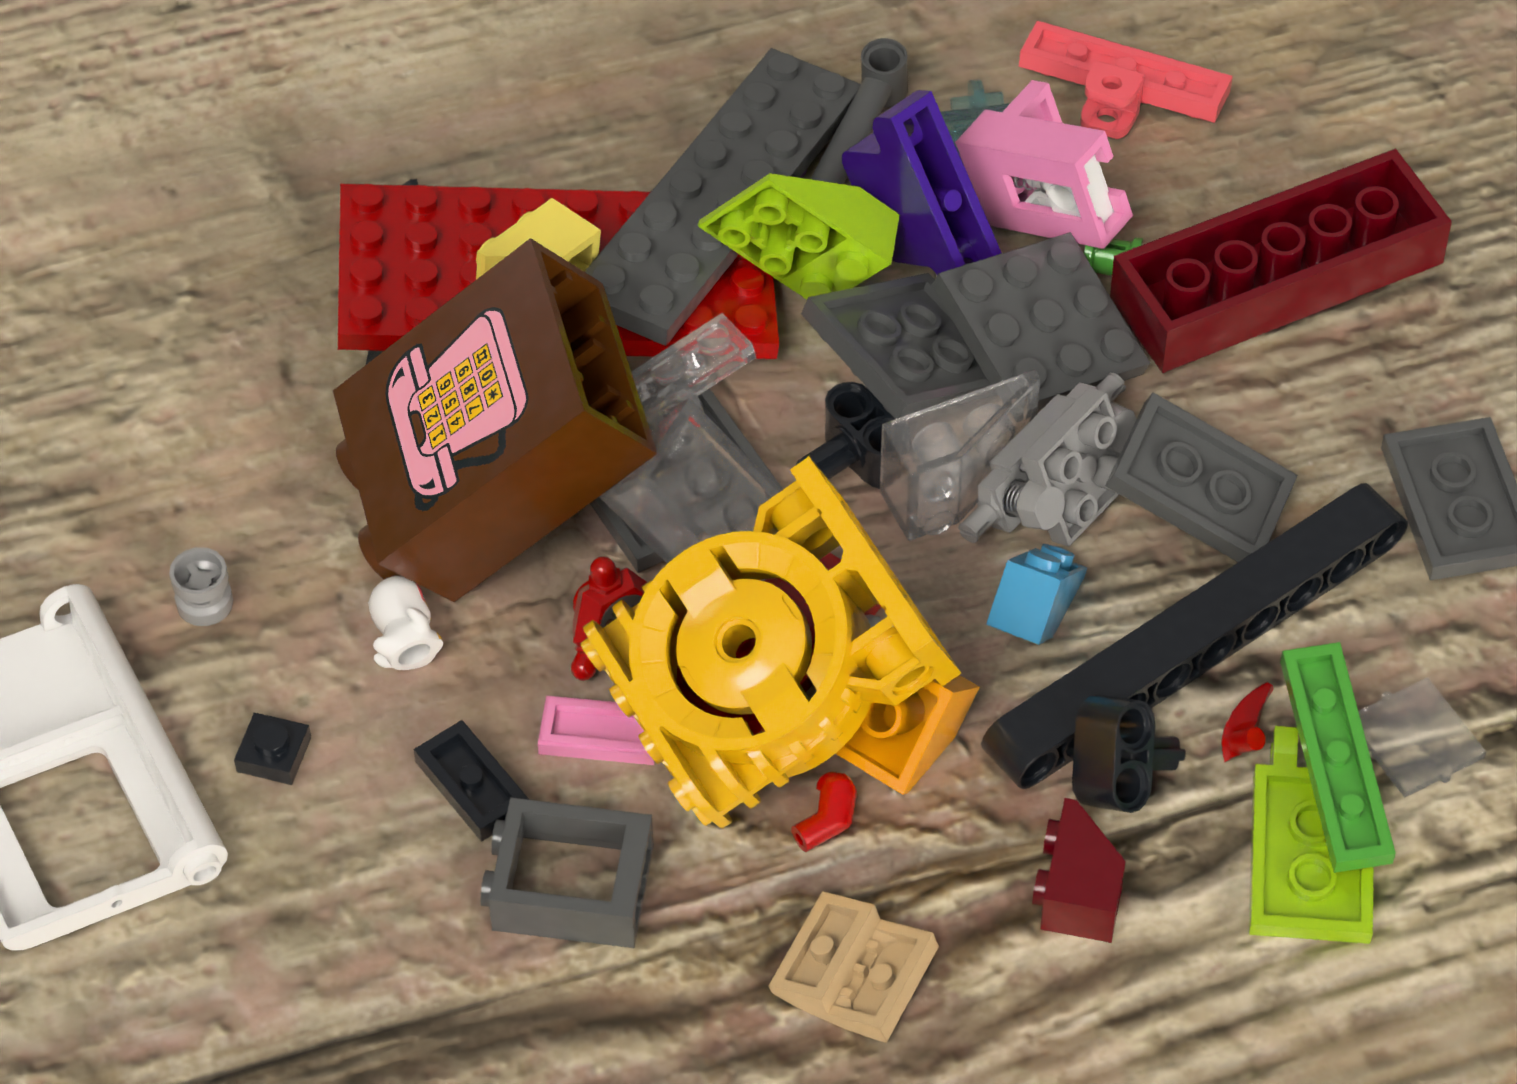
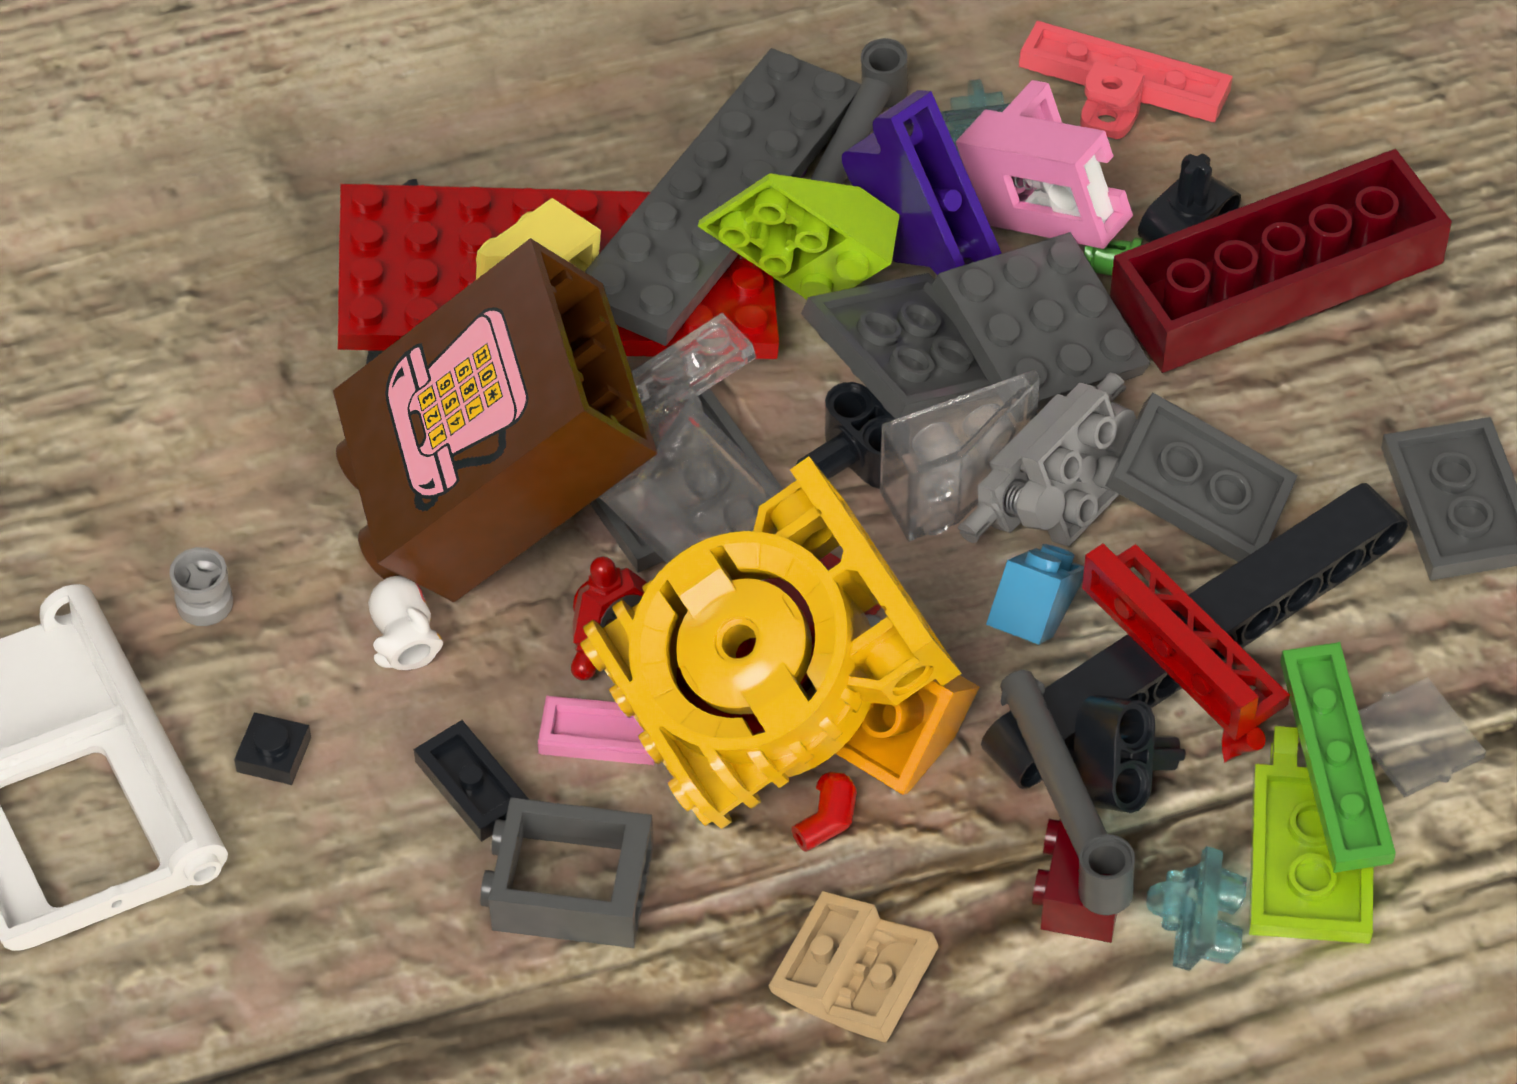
none -> dark grey piece [1000,670,1135,915]
none -> red fence [1082,543,1290,741]
none -> black beam [1138,153,1241,242]
none -> clear light blue hips [1146,846,1247,971]

